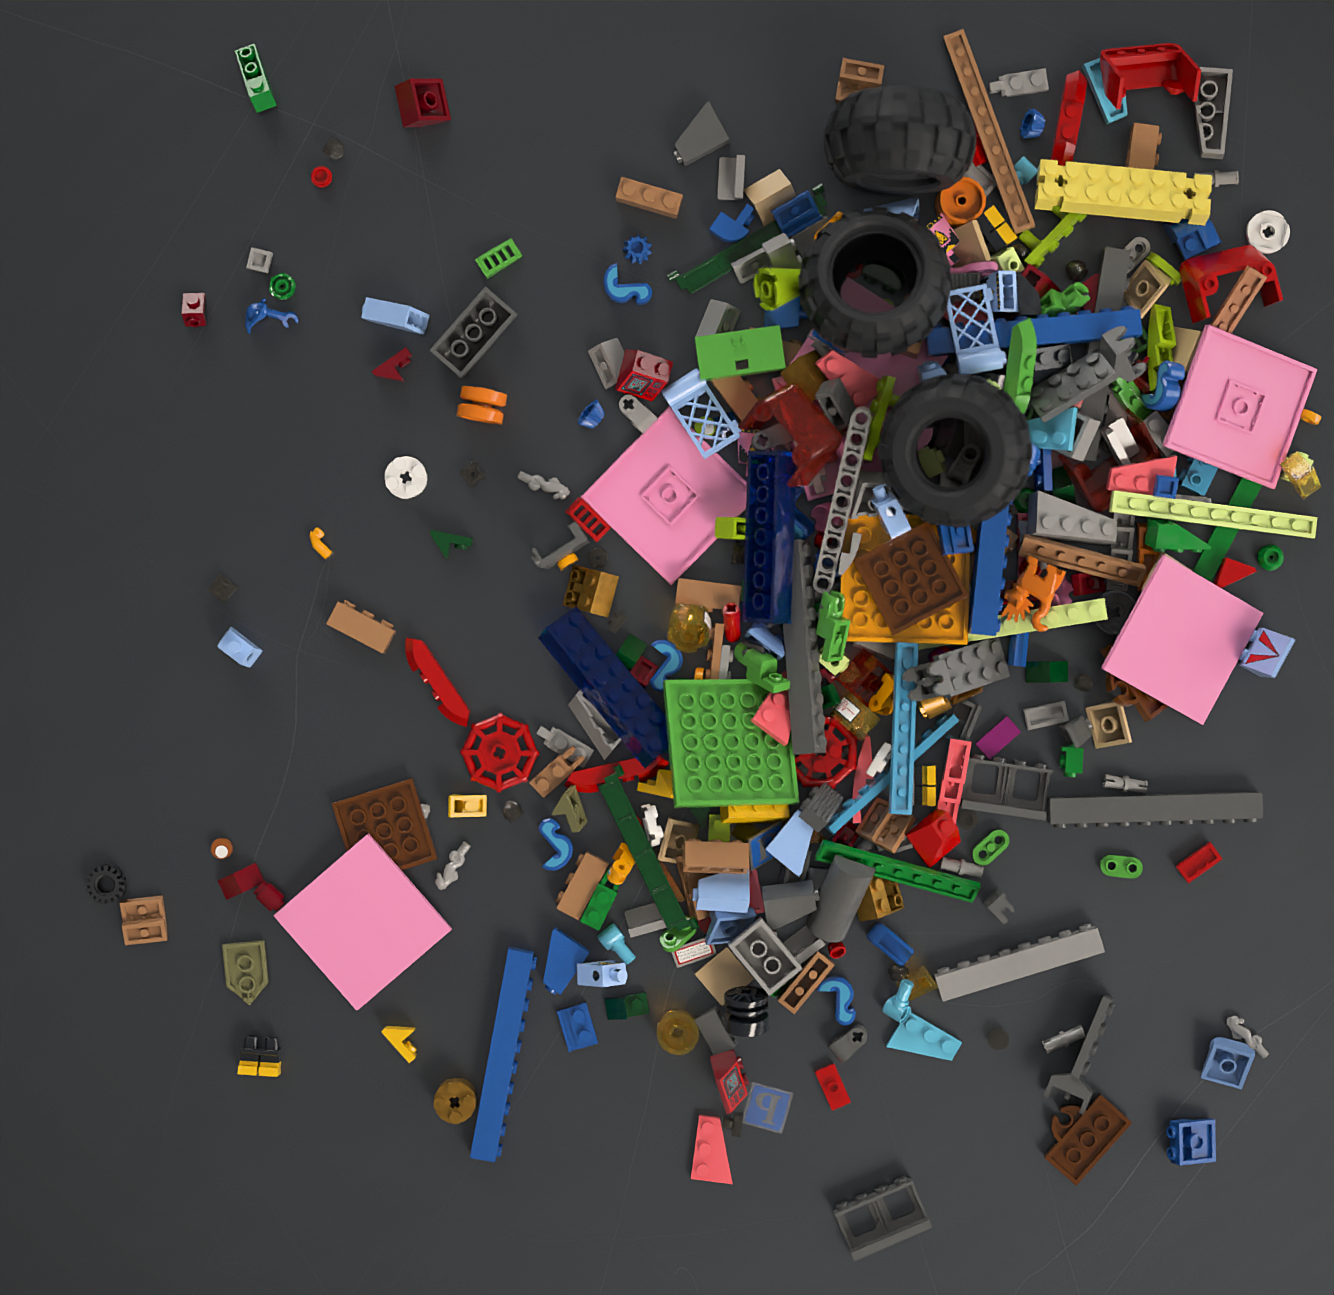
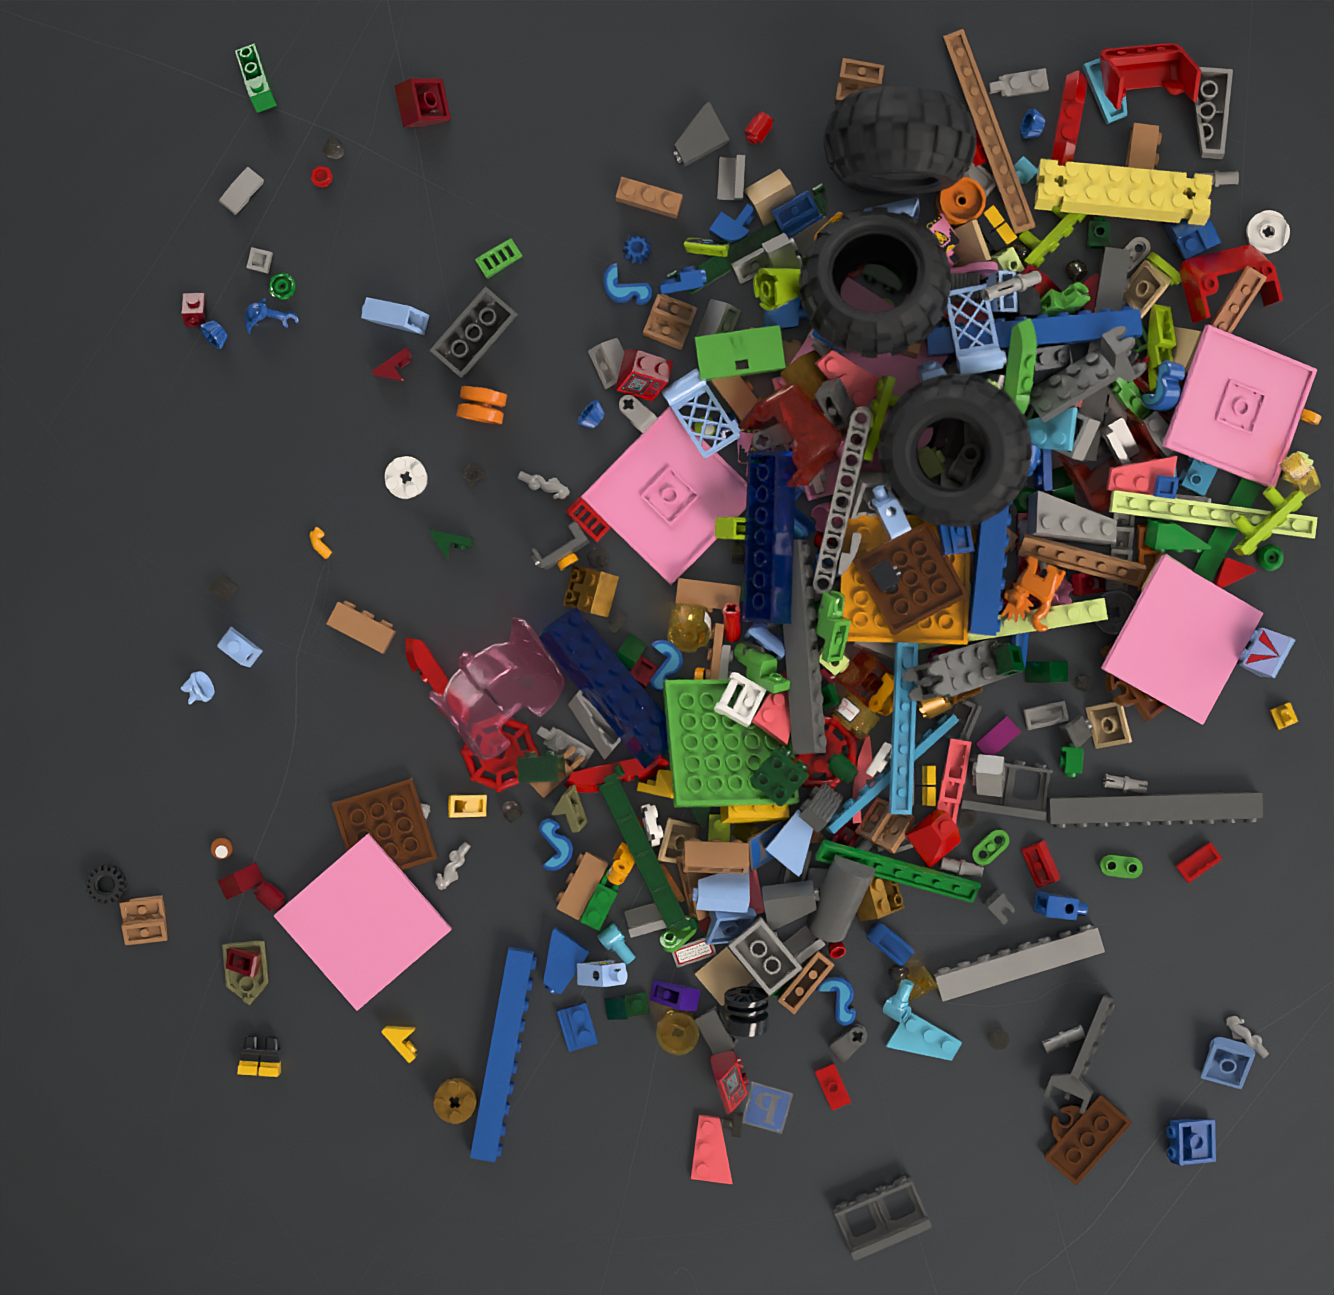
none -> light blue piece [181,671,215,704]
none -> blue piece [199,321,227,349]
none -> light grey slope [219,167,264,215]
none -> dark red slope [226,948,262,978]
none -> clear pink piece [429,617,565,760]
none -> clear green brick [517,751,566,783]
none -> medium nougat slope [642,293,698,350]
none -> dark purple slope [650,980,701,1011]
none -> blue plate [657,266,707,295]
none -> lime slope [684,237,729,257]
none -> white plate [714,672,766,727]
none -> red brick [744,112,774,145]
none -> dark green bracket [750,744,809,806]
none -> dark green brick [827,753,859,784]
none -> black brick [868,559,902,594]
none -> light grey brick [972,754,1005,797]
none -> light grey pin [981,271,1041,301]
none -> dark green brick [995,643,1025,677]
none -> red slope [1021,840,1060,888]
none -> blue torso [1034,891,1088,920]
none -> dark green brick [1086,217,1111,249]
none -> lime plate [1232,486,1306,555]
none -> yellow tile [1269,702,1298,730]

